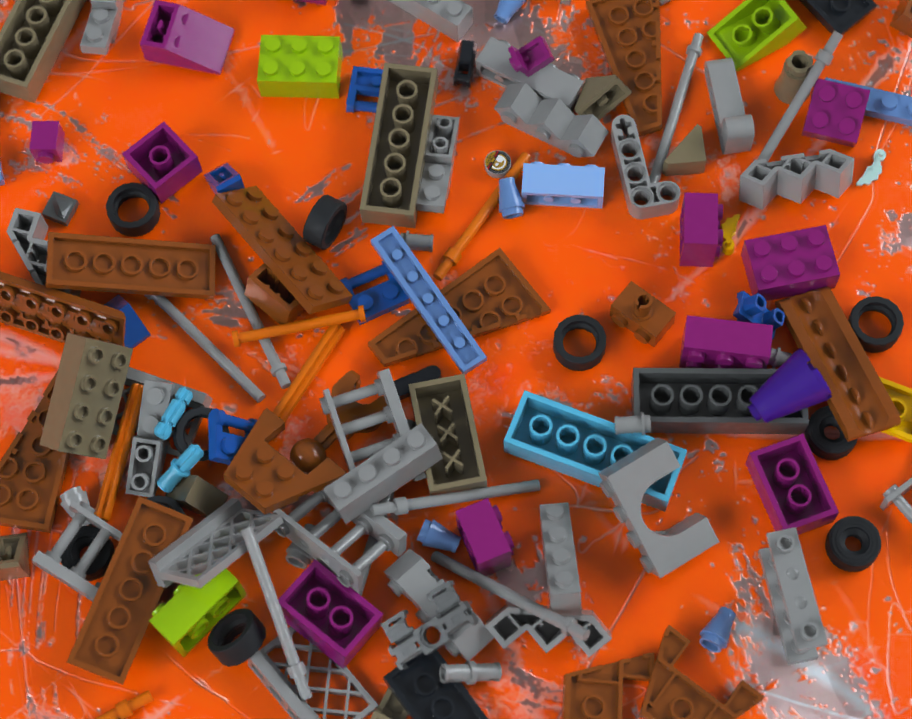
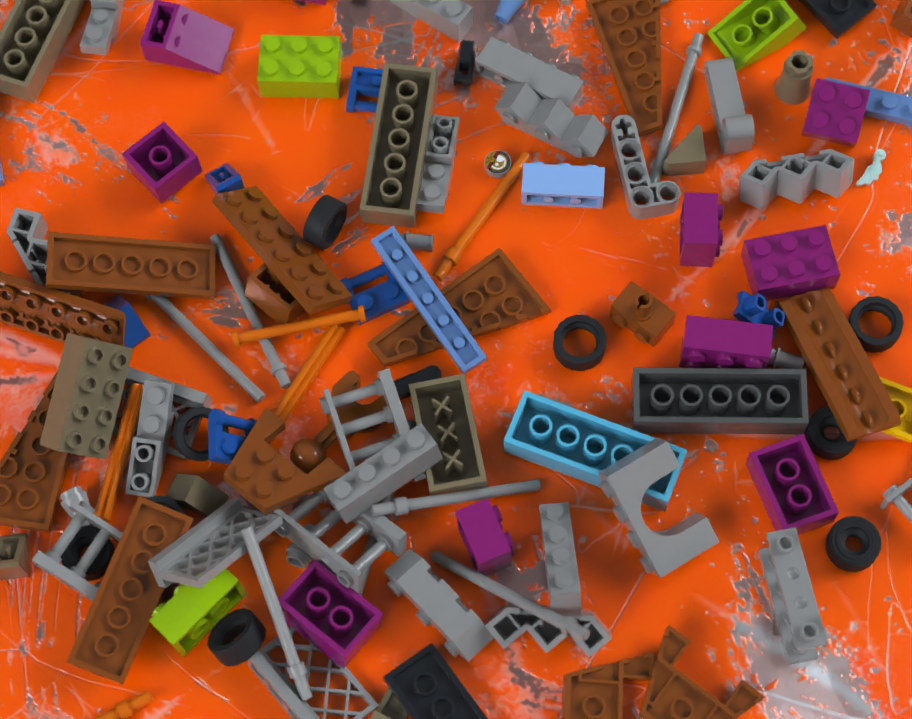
magenta brick [29,121,65,164] -> none
dark grey tile [41,191,80,227] -> none
black tyre [106,182,160,237] -> none
medium azure axle [154,387,193,440] -> none
medium azure axle [157,444,204,493] -> none
dark grey piece [380,580,479,670] -> none
medium blue cone [416,519,462,553] -> none
light grey pin [439,661,502,685] -> none
medium blue cone [498,177,525,219] -> none
magenta bracket [508,35,555,77] -> none
dark tan slope [574,75,632,120] -> none
light grey pin [614,412,651,436] -> none
medium blue cone [699,607,736,653] -> none
yellow piece [721,214,740,255] -> none
dark purple cone [747,349,832,423] -> none
light grey bar [757,31,843,162] -> none

